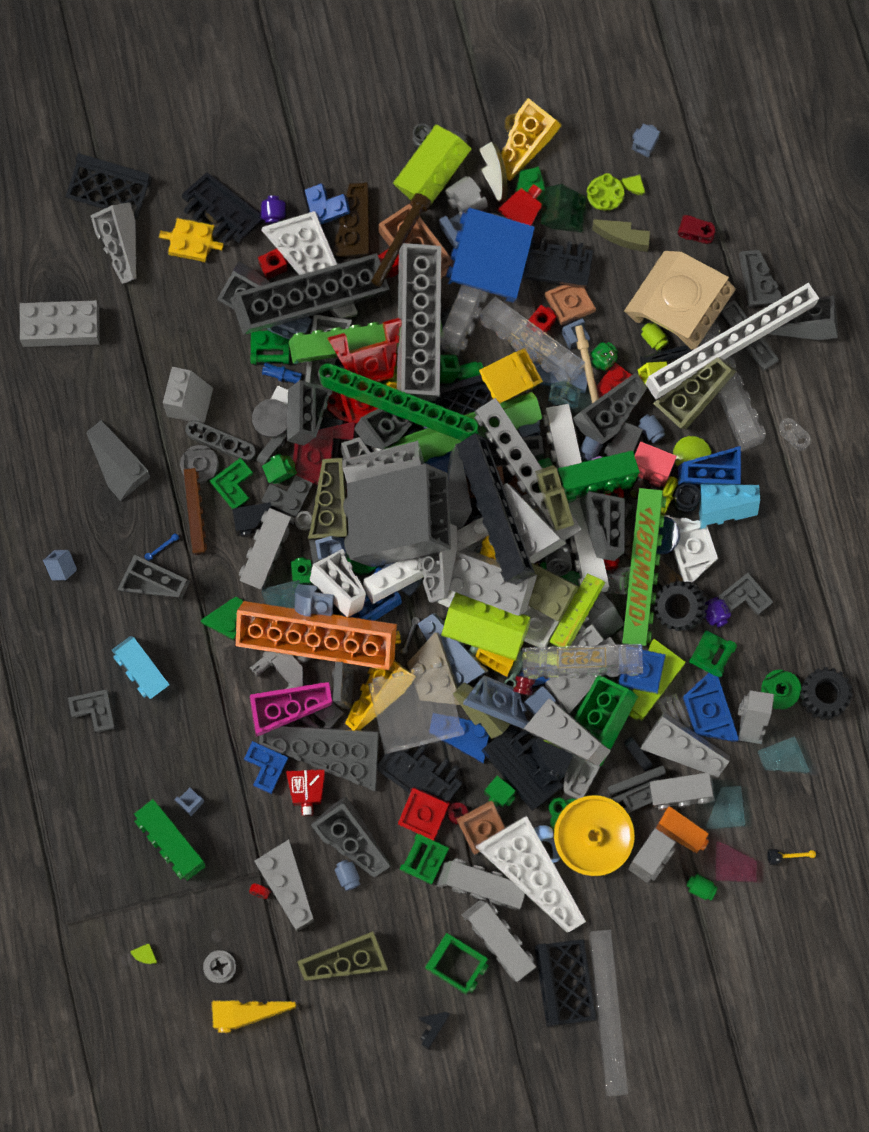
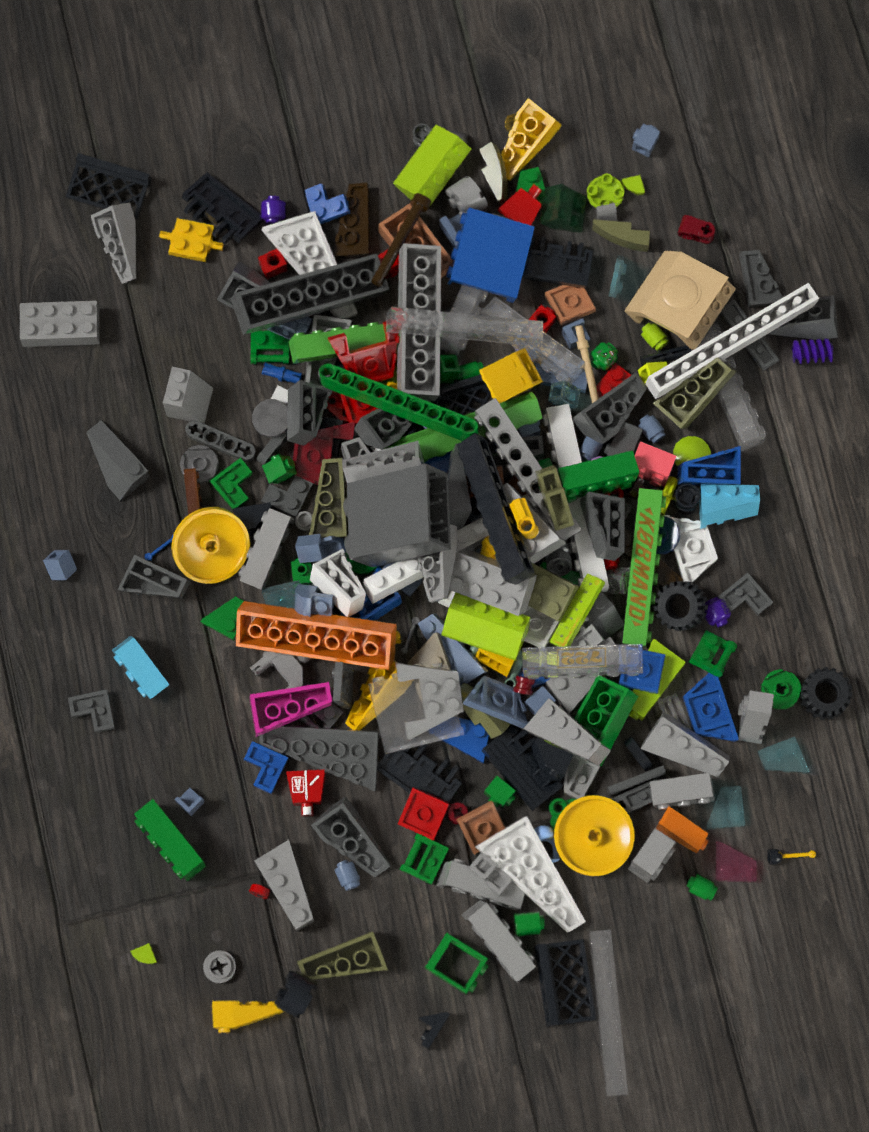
clear beam [779,418,811,451] -> none
none -> yellow dish [171,507,250,584]
none -> black brick [274,970,318,1019]
none -> sand blue panel [295,534,323,563]
none -> clear brick [386,307,543,346]
none -> light grey wing [395,663,463,740]
none -> light grey slope [469,852,513,896]
none -> yellow piece [509,497,539,539]
none -> green brick [514,911,545,936]
none -> light grey tile [596,203,617,221]
none -> clear light blue wing [609,255,627,298]
none -> dark purple piece [792,338,833,364]

